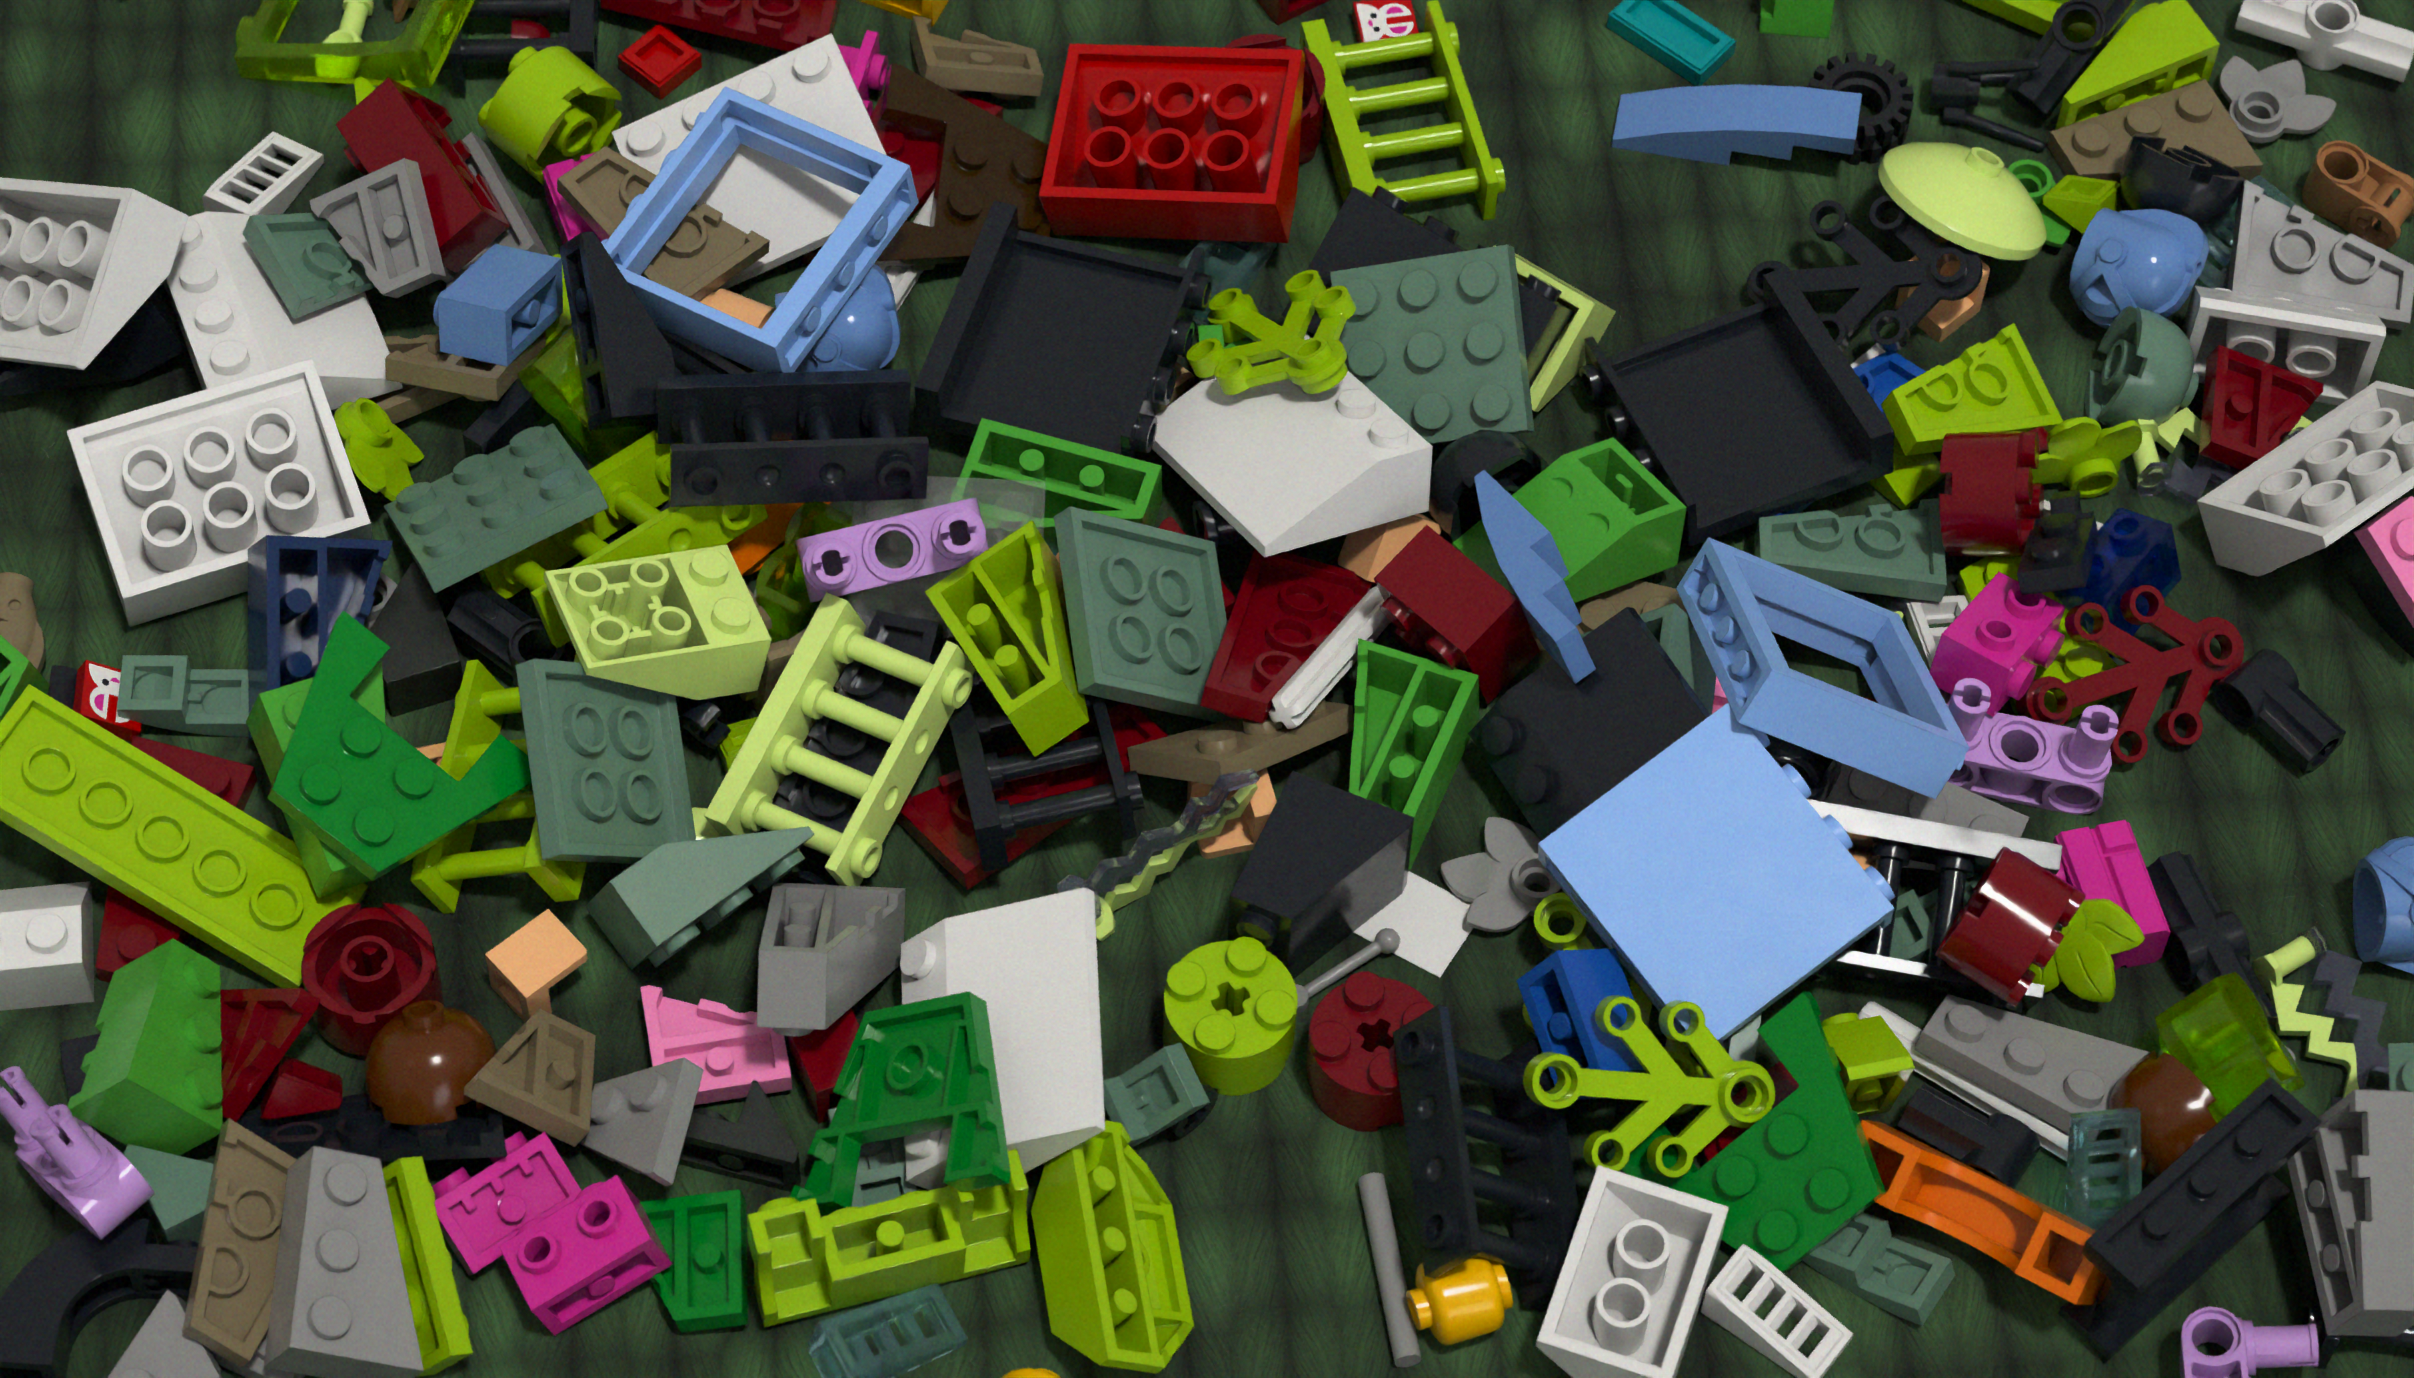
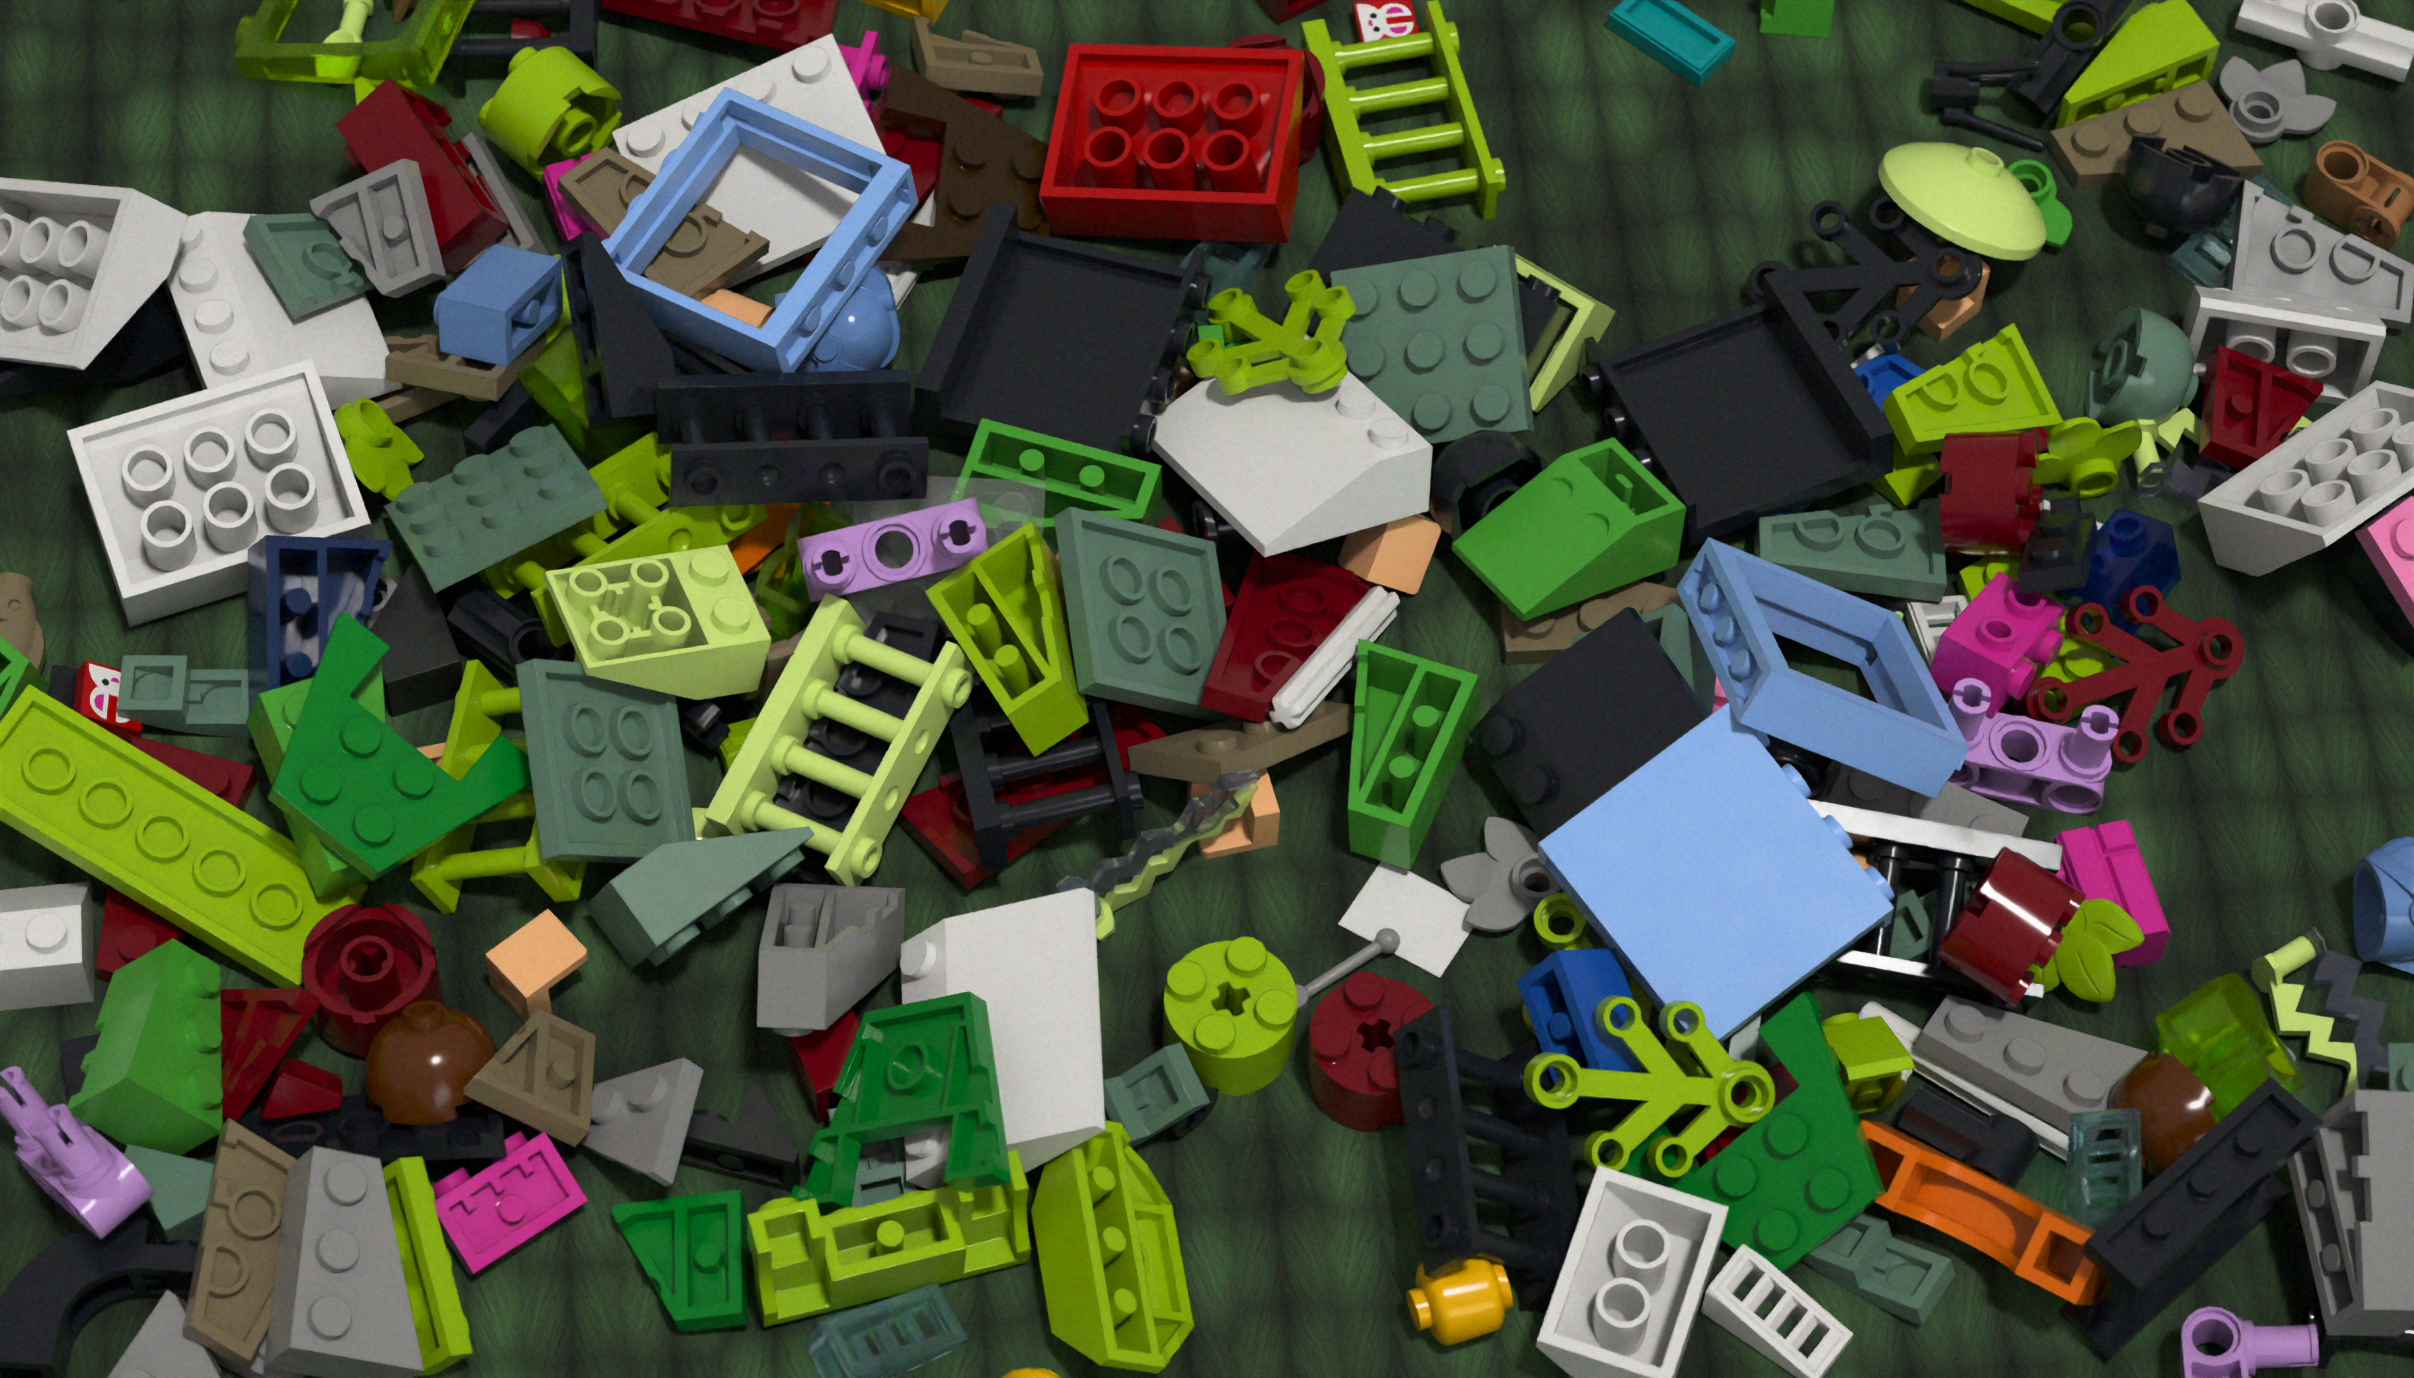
white slope [202,132,324,215] -> none
dark pink brick [499,1175,673,1336] -> none
red tile [617,23,702,101] -> none
bright pink wing [640,985,792,1105] -> none
black slope [1227,771,1414,979] -> none
light grey bar [1358,1173,1422,1367] -> none
dark red brick [1374,524,1540,705] -> none
medium blue slope [1474,470,1596,684] -> none
medium blue slope [1612,84,1862,166] -> none
black tyre [1808,52,1914,165] -> none
lime slope [2043,175,2121,235] -> none
medium blue helmet [2069,207,2209,329] -> none
black piece [2146,851,2278,1046] -> none
black piece [2213,648,2346,773] -> none

